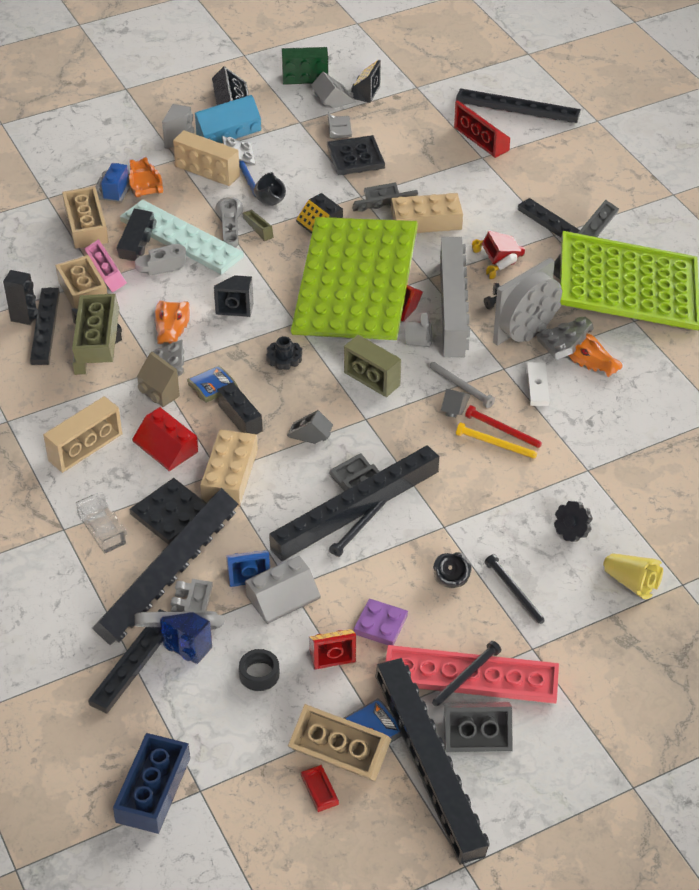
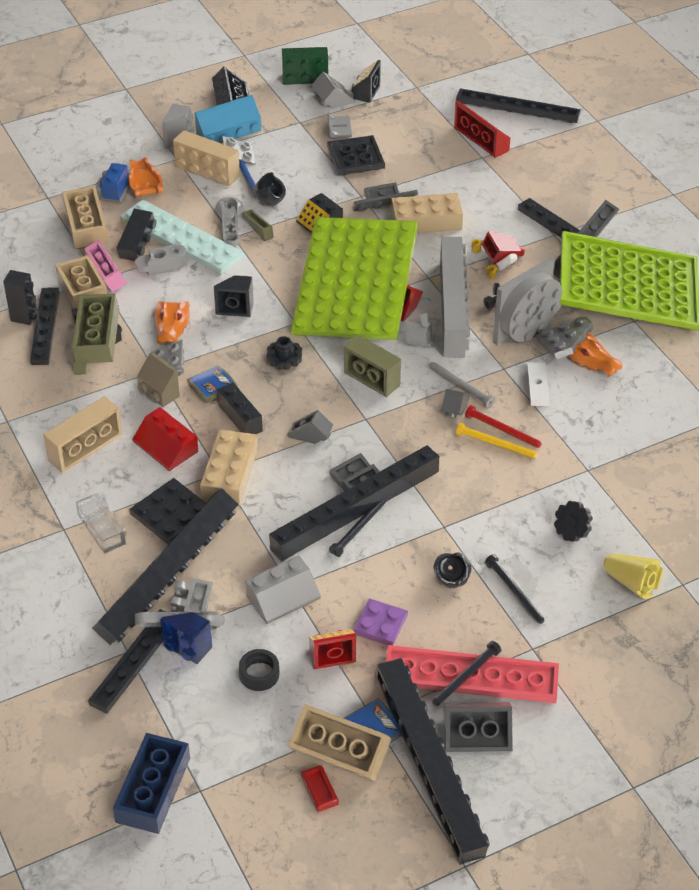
blue slope [226,550,270,587] -> none

